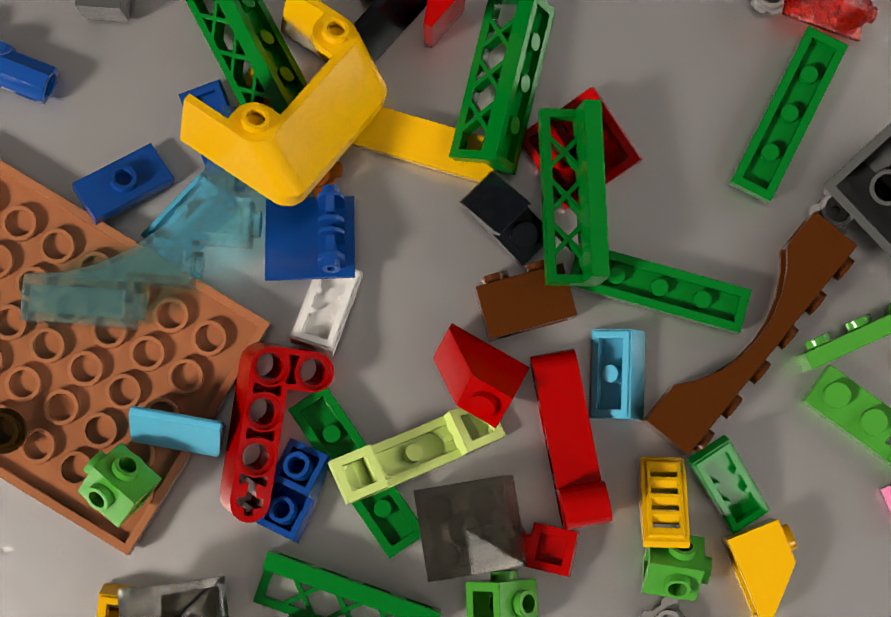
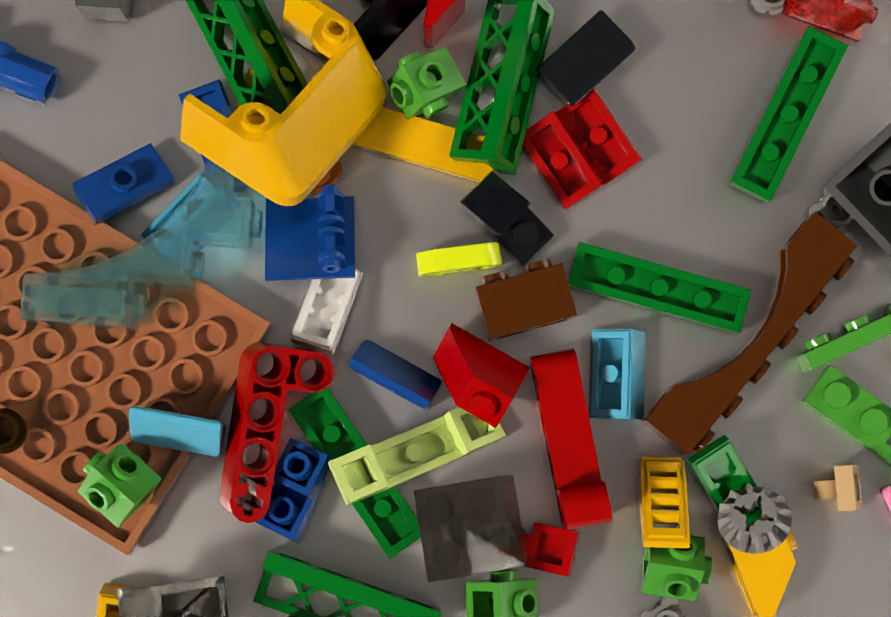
green fence [538,99,610,286] -> none
none -> blue slope [348,340,442,410]
none -> bright green brick [387,46,467,120]
none -> neon yellow beam [416,243,503,277]
none -> black slope [536,10,636,106]
none -> light grey gear [717,483,792,554]
none -> tan tile [814,464,863,512]

